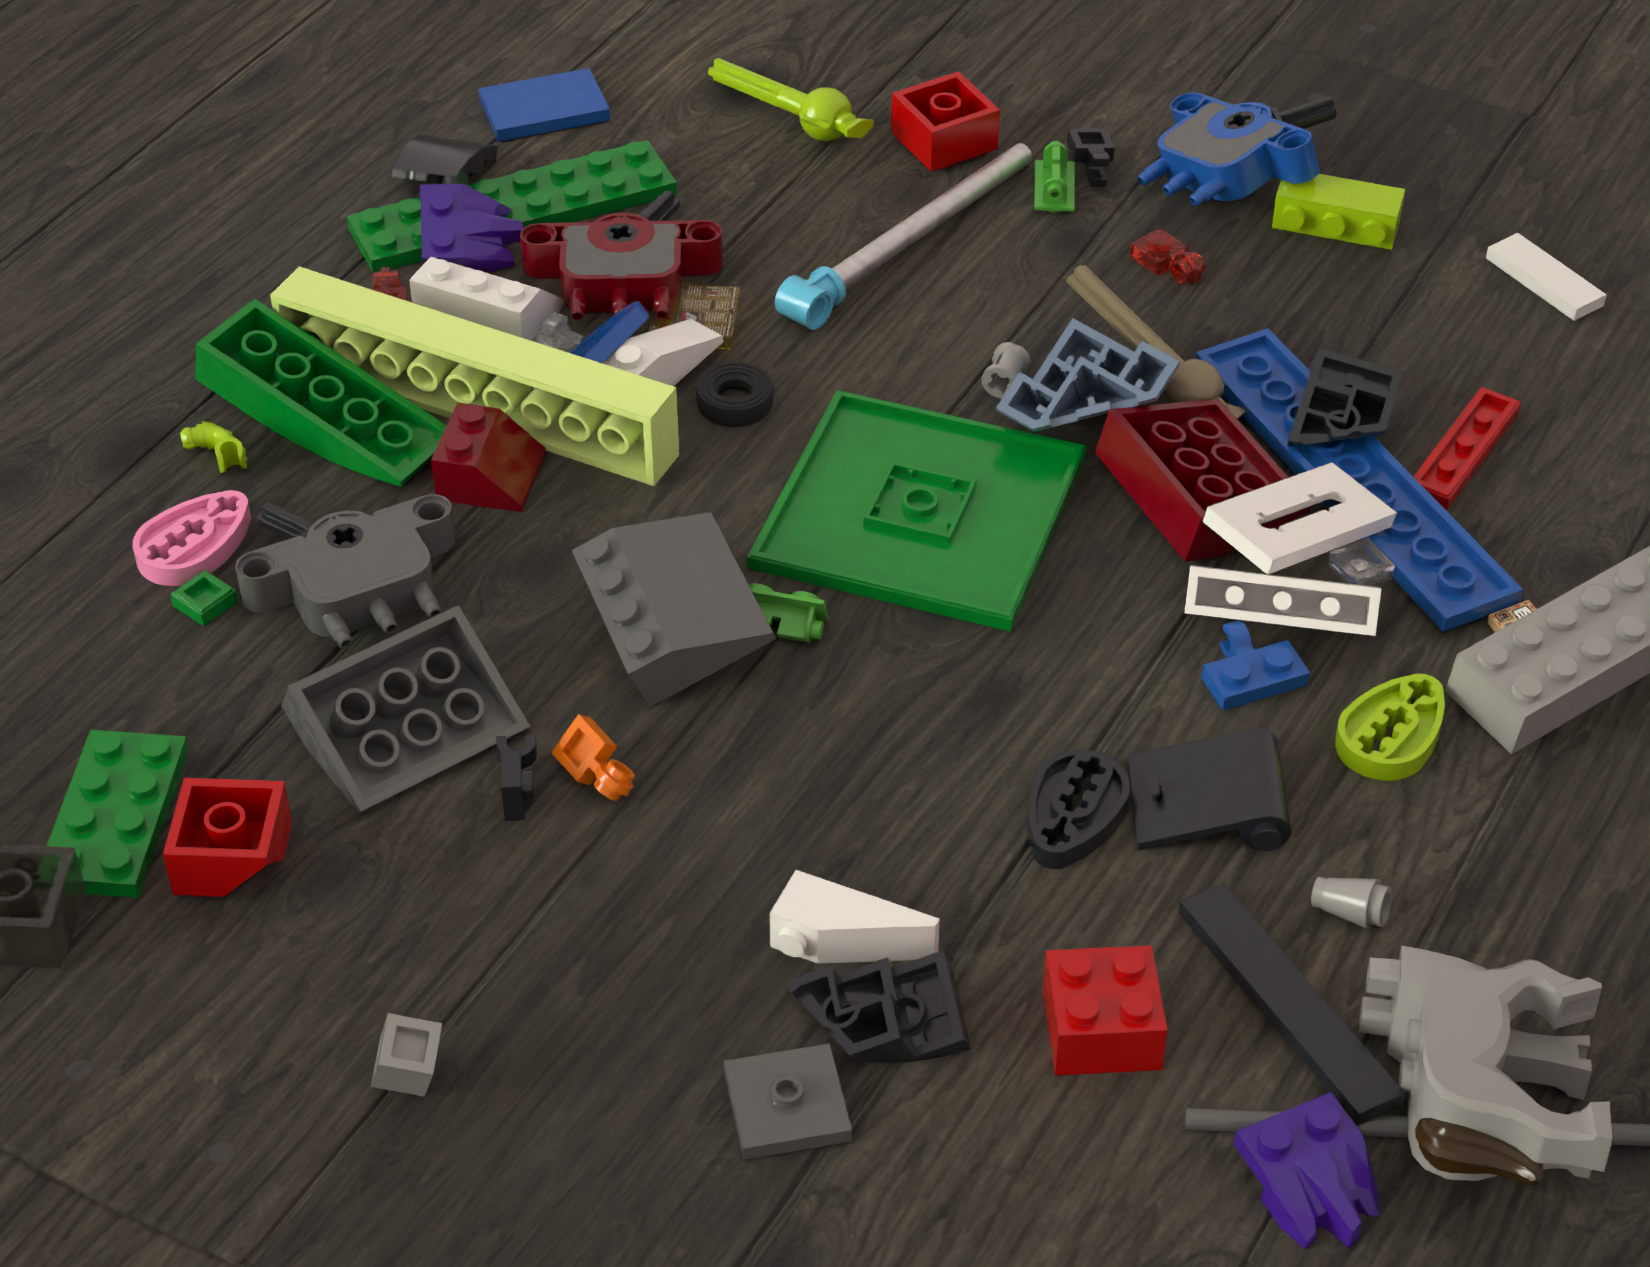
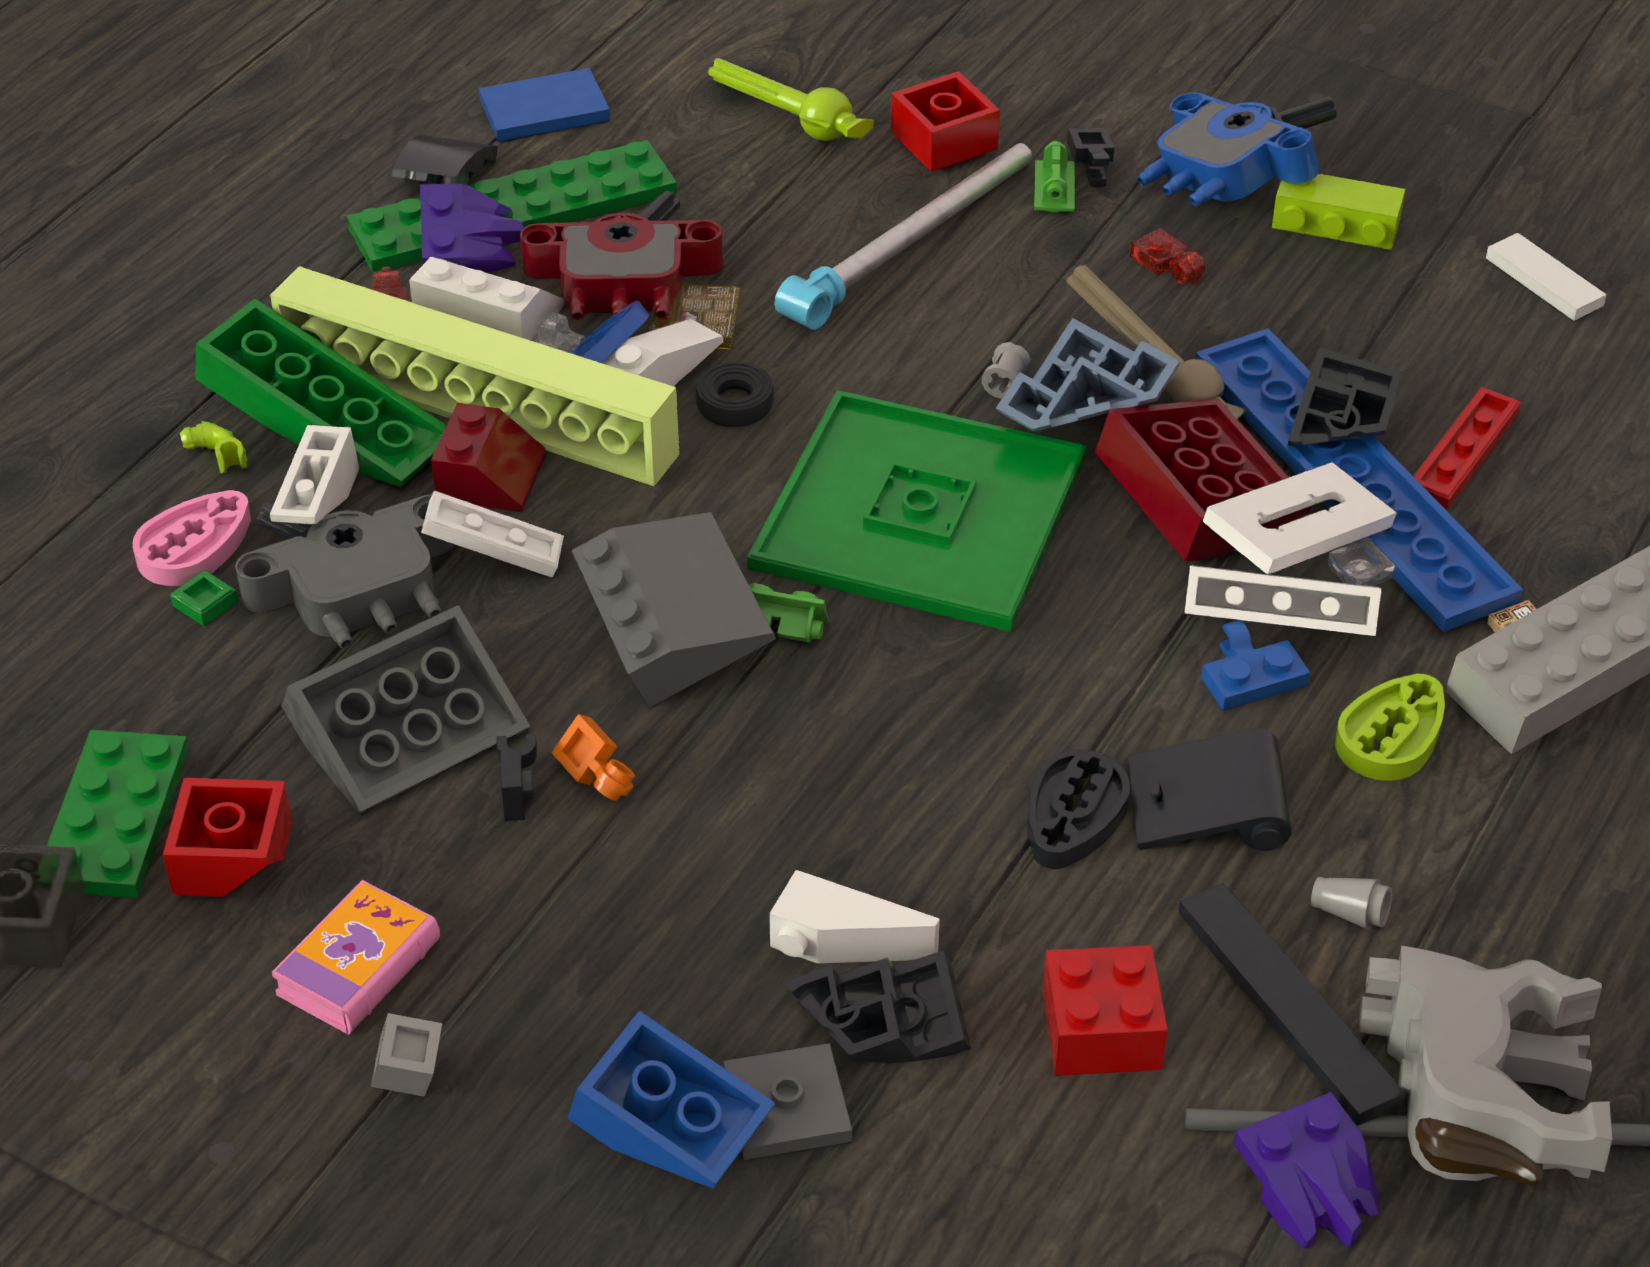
none -> white slope [270,425,359,524]
none -> piece [272,880,440,1034]
none -> white tile [421,491,564,577]
none -> blue slope [567,1011,775,1189]

